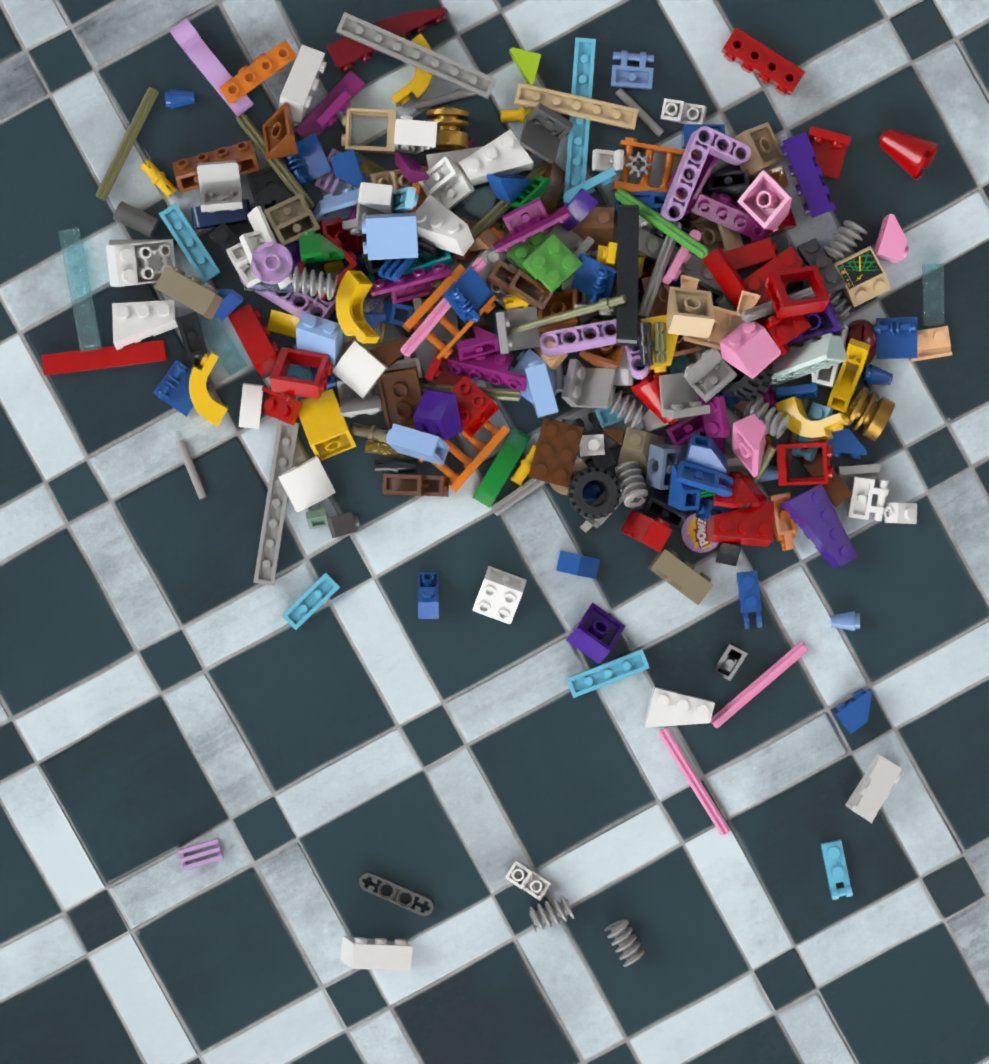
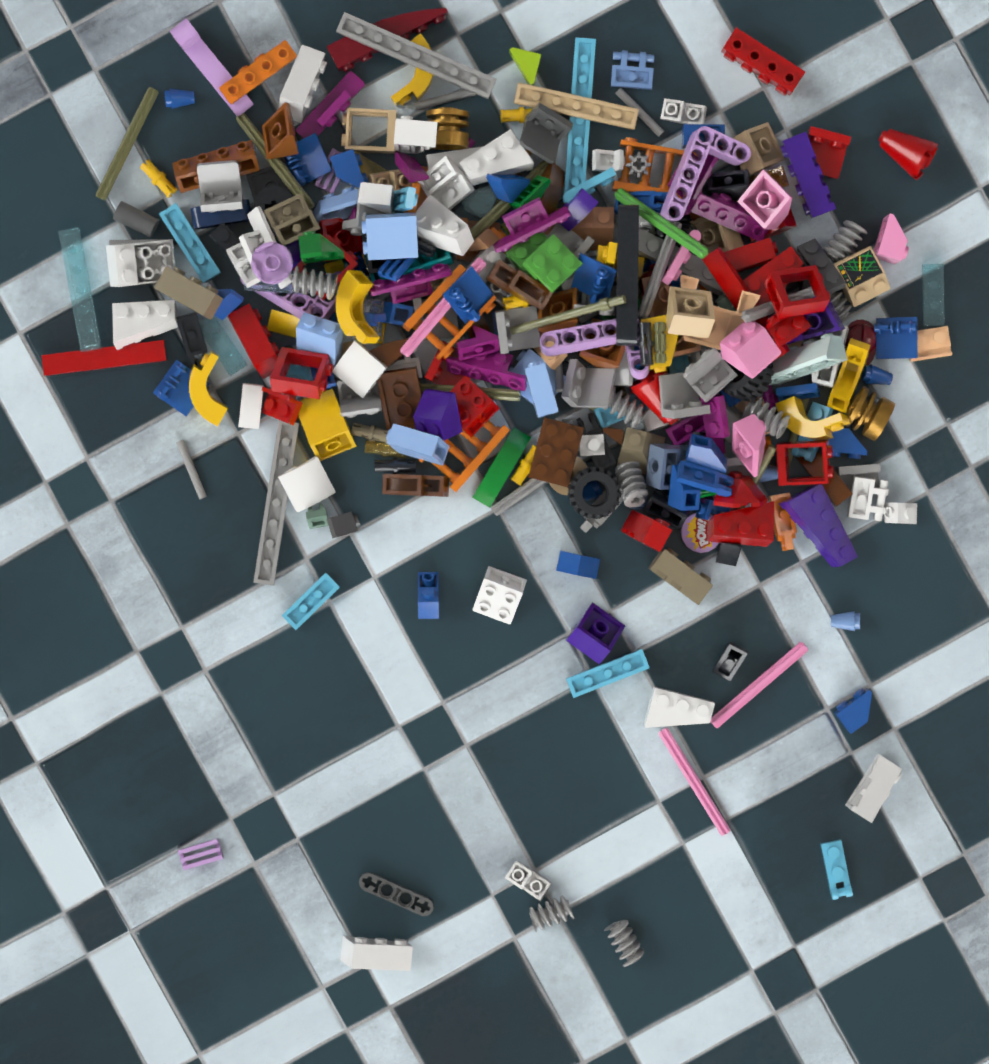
blue hinge [736,570,762,629] -> none

